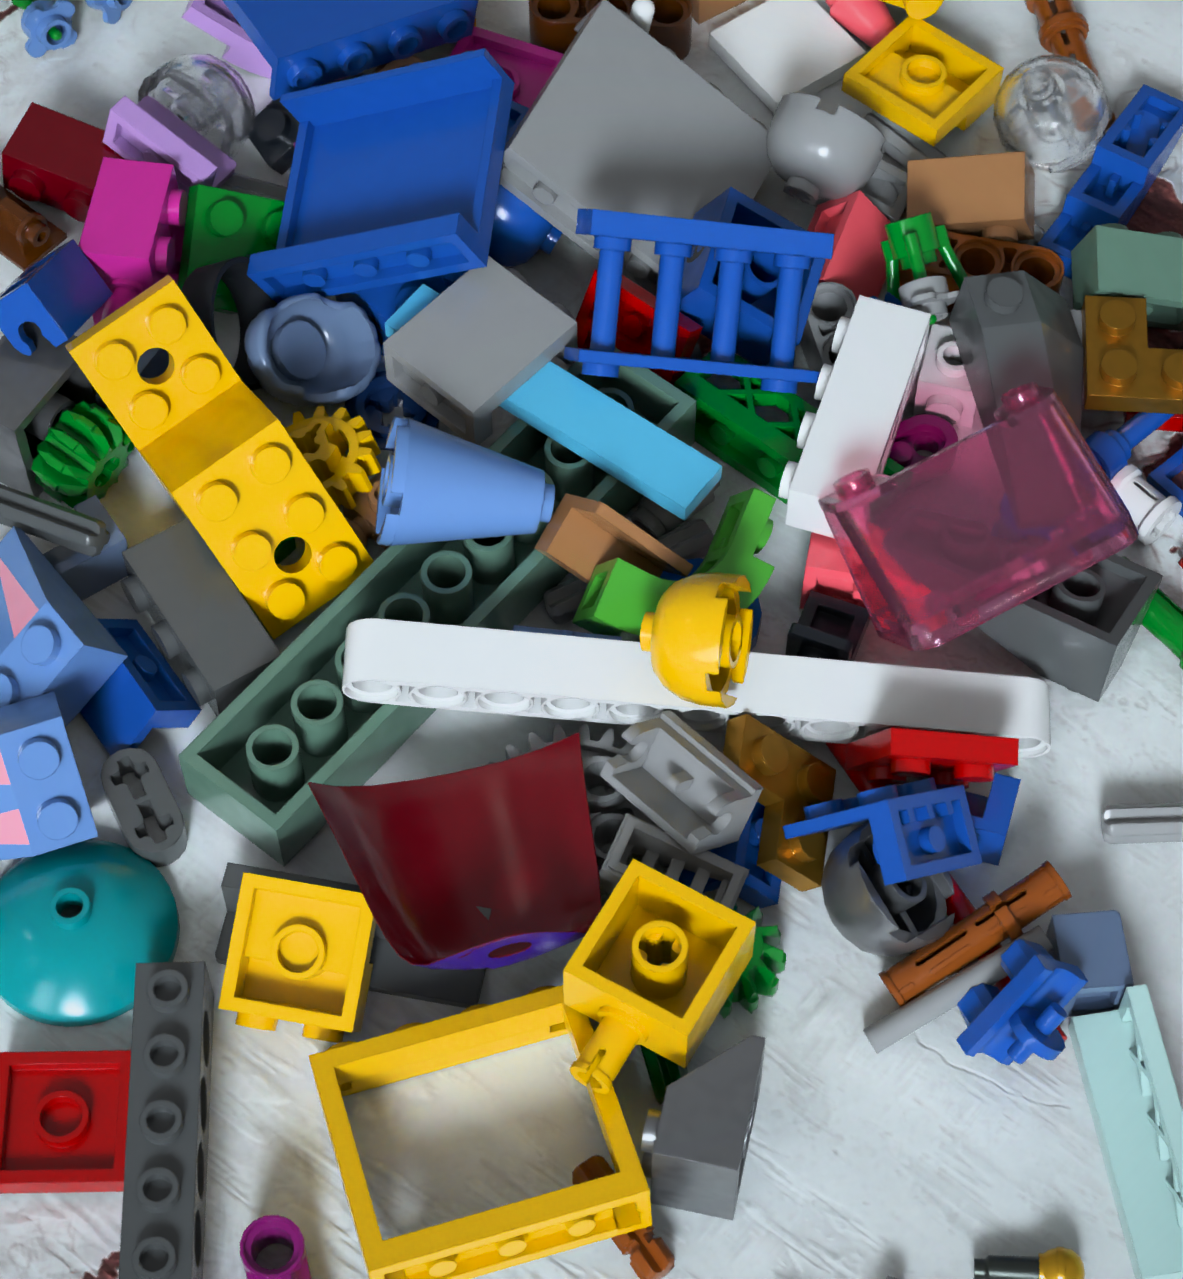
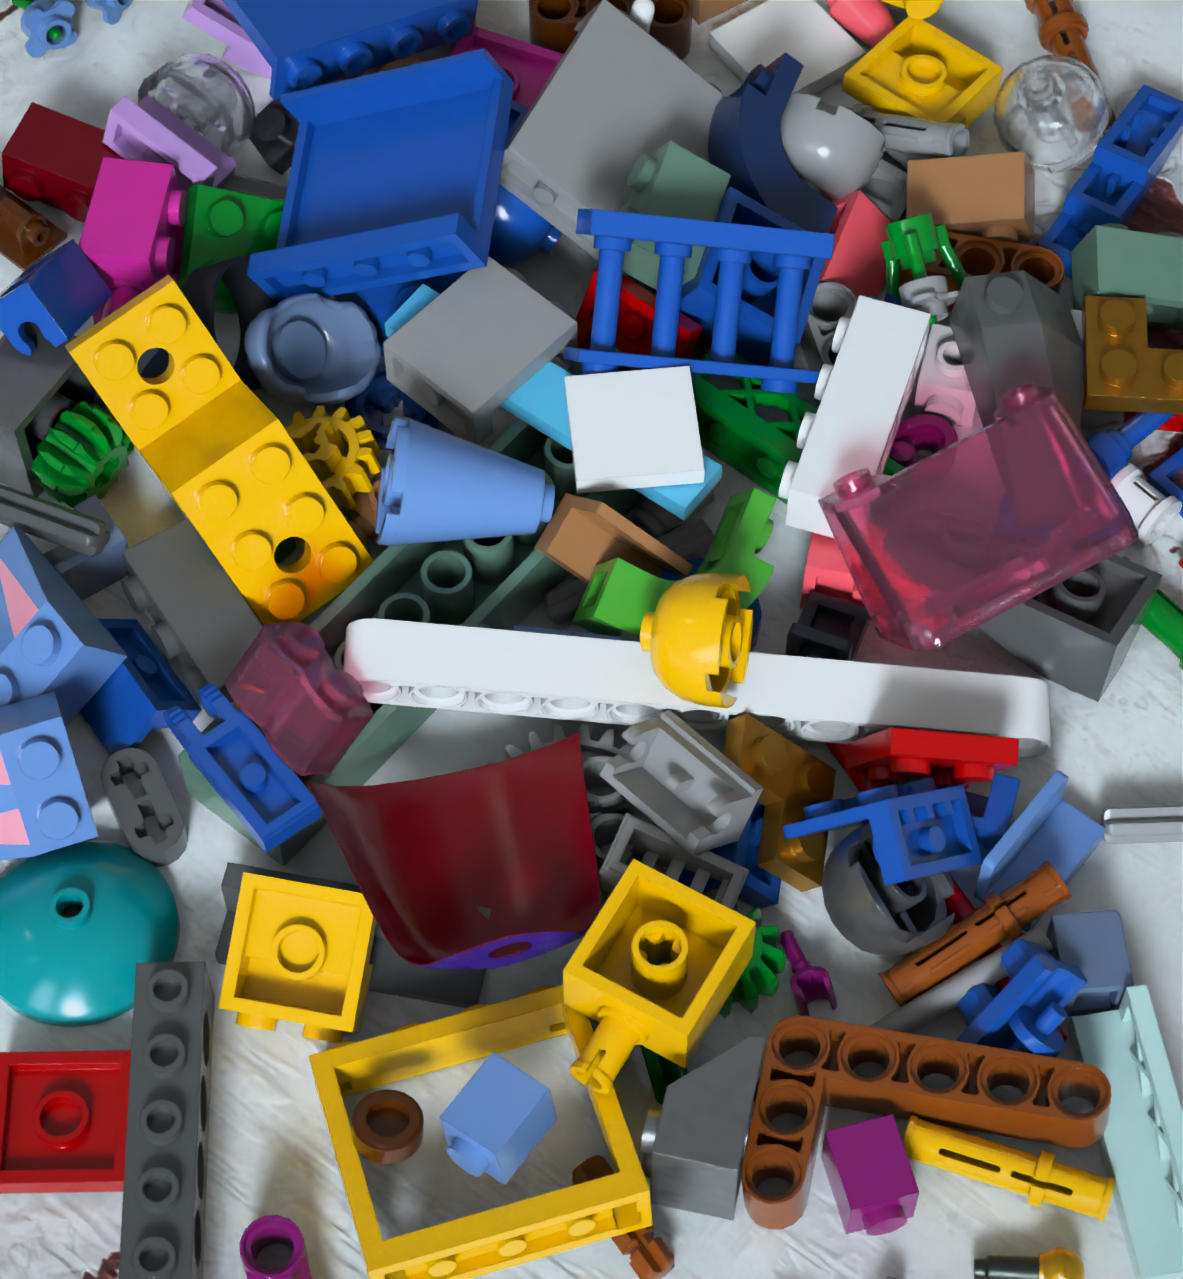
none -> blue hinge [163,682,322,853]
none -> clear pink brick [225,622,374,776]
none -> reddish brown tile [352,1090,424,1164]
none -> medium blue brick [439,1052,557,1185]
none -> white tile [564,366,705,494]
none -> sand green brick [618,140,731,290]
none -> dark blue arch [708,52,838,233]
none -> dark orange beam [742,1016,1111,1229]
none -> magenta hand [780,930,838,1016]
none -> light grey pin [816,102,970,158]
none -> magenta brick [821,1114,919,1236]
none -> yellow pin [903,1115,1116,1222]
none -> medium blue panel [974,769,1106,932]

